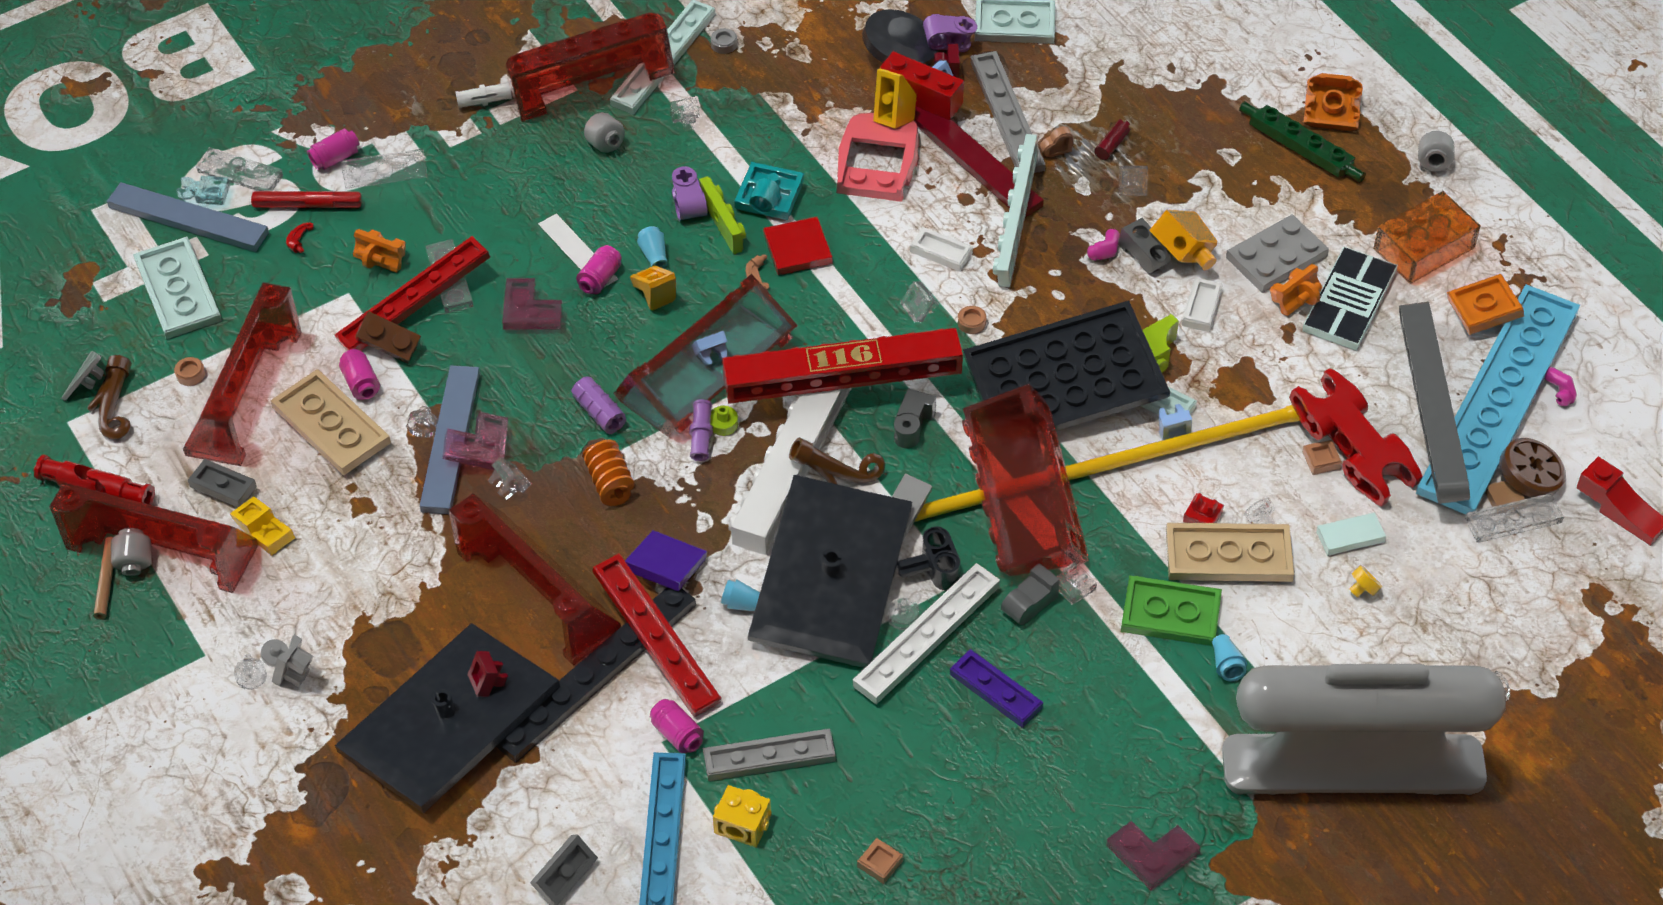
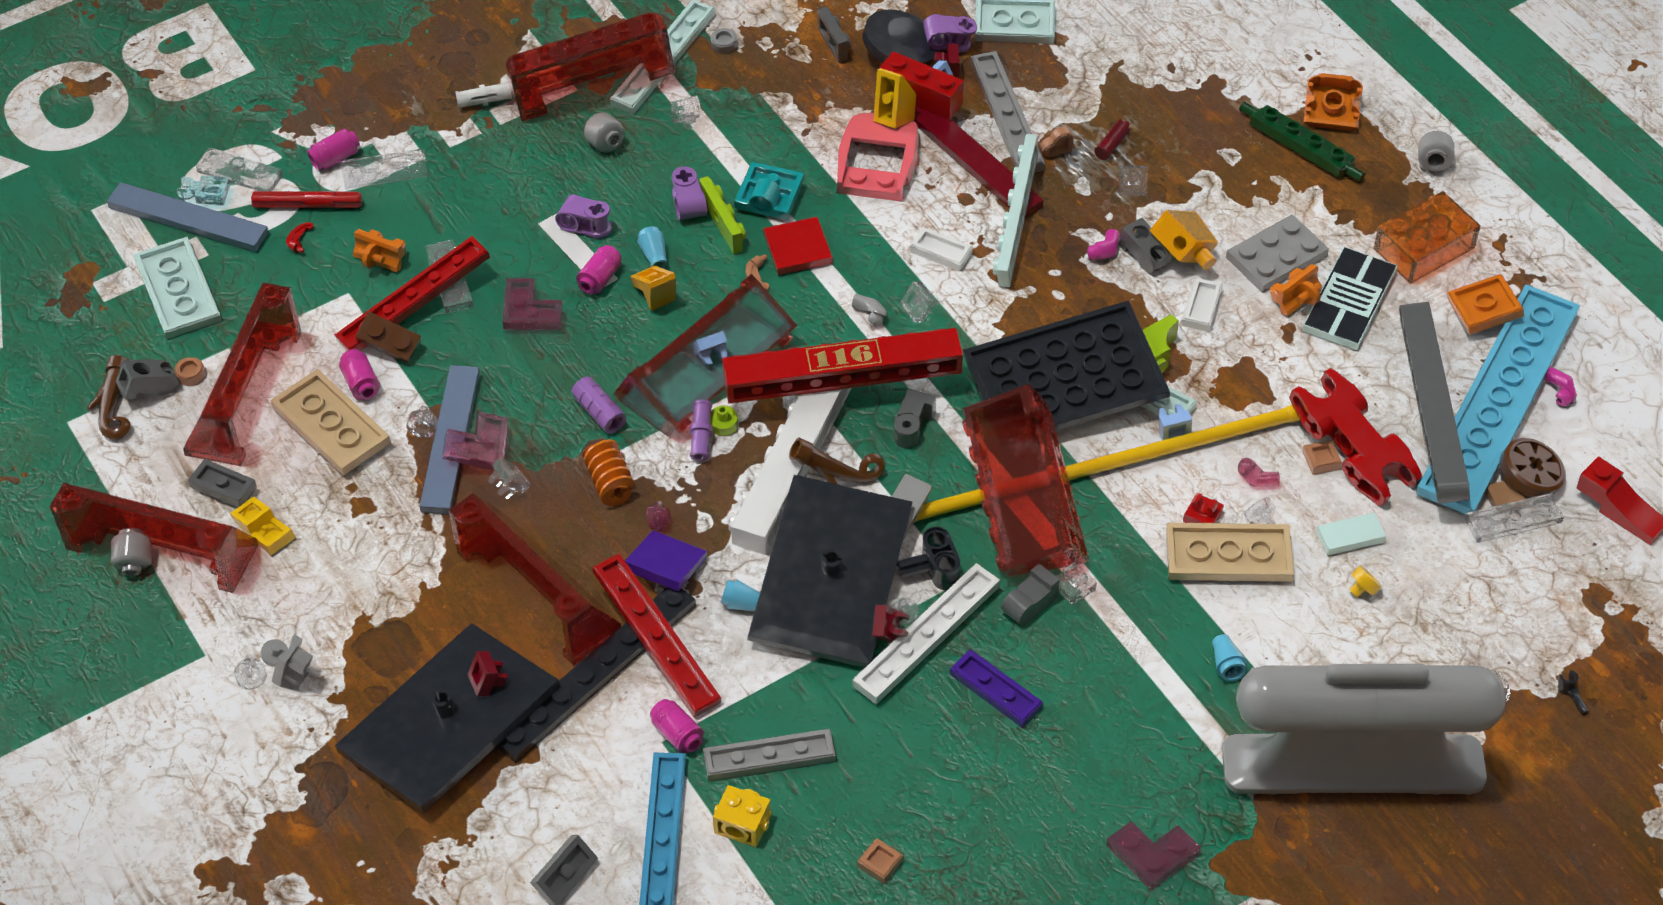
red piece [34,454,155,510] -> none
light grey piece [61,351,104,401] -> none
medium nougat piece [93,537,114,620] -> none
nougat tile [957,306,987,334] -> none
bright green tile [1121,575,1222,646] -> none
none -> dark grey leg [116,359,179,400]
none -> medium lavender piece [555,195,612,238]
none -> clear pink plate [647,501,671,532]
none -> dark grey plate [817,7,851,63]
none -> light grey arm [852,294,887,325]
none -> dark red tile [872,605,910,643]
none -> clear pink arm [1238,458,1280,487]
none -> black hand [1557,670,1589,715]

